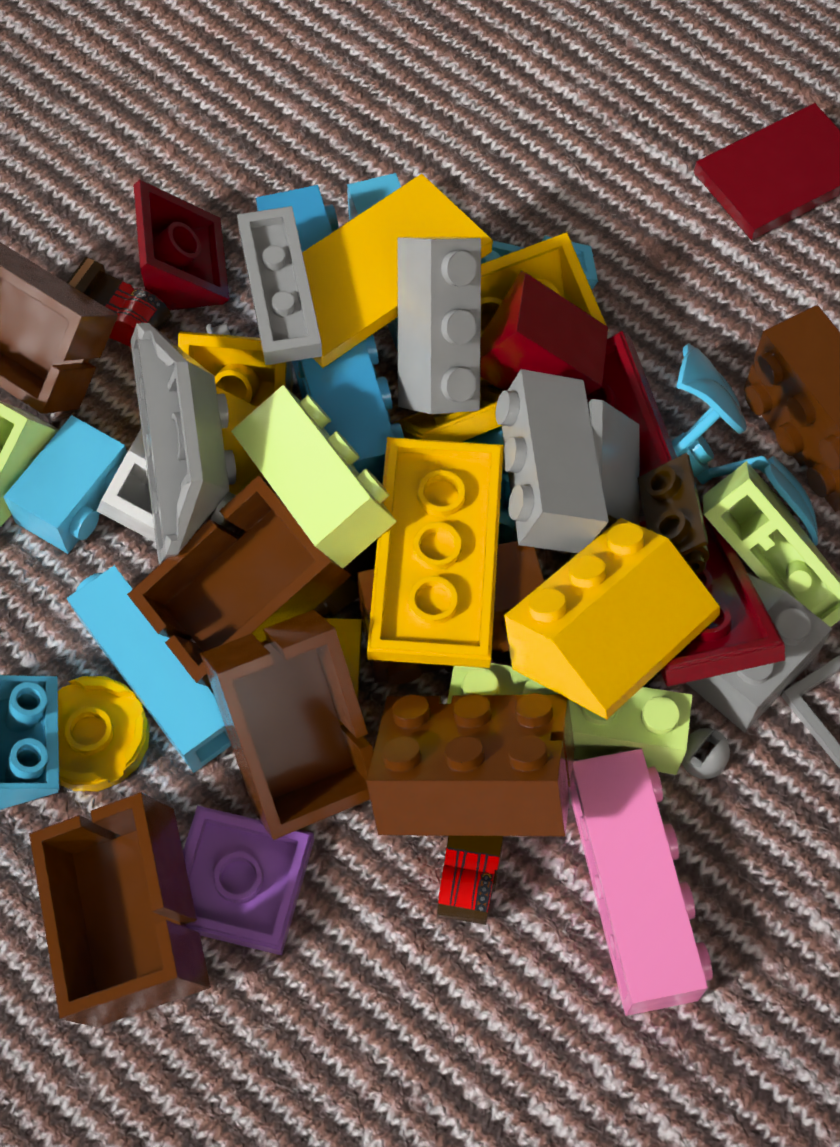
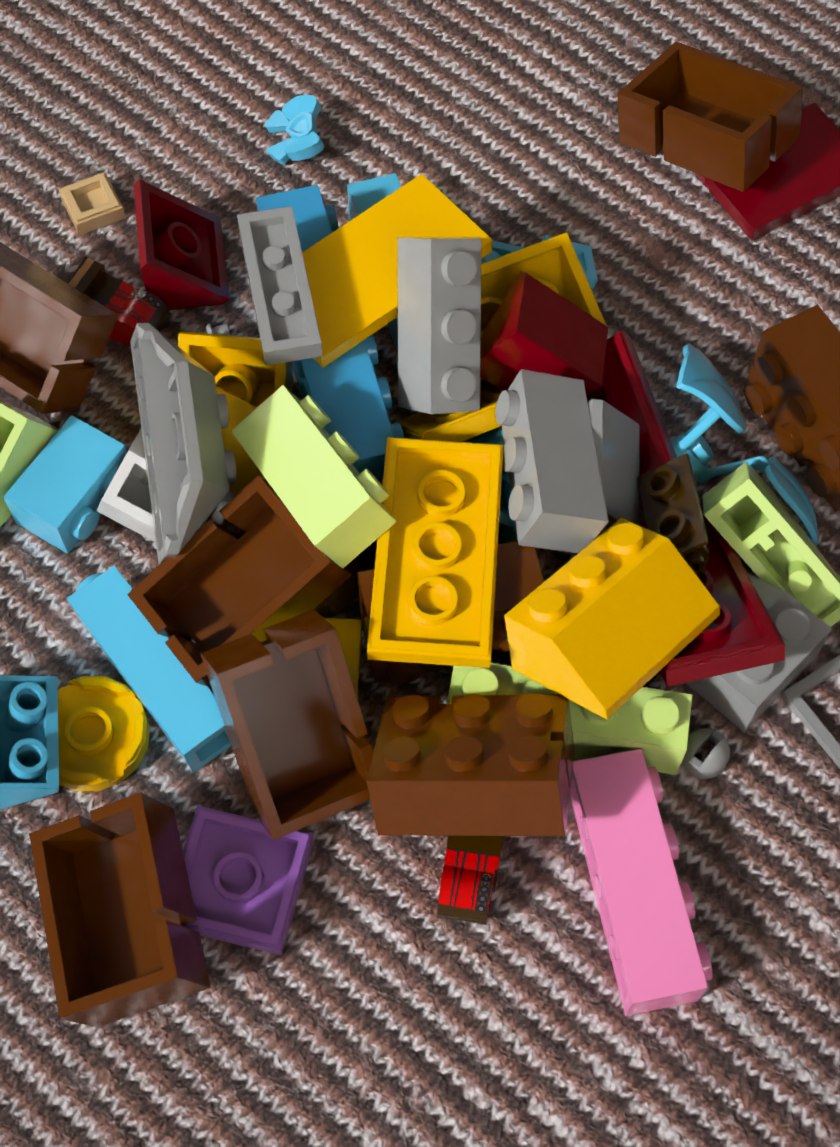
none -> tan tile [59,172,126,236]
none -> medium azure piece [265,95,325,165]
none -> reddish brown piece [617,42,803,192]

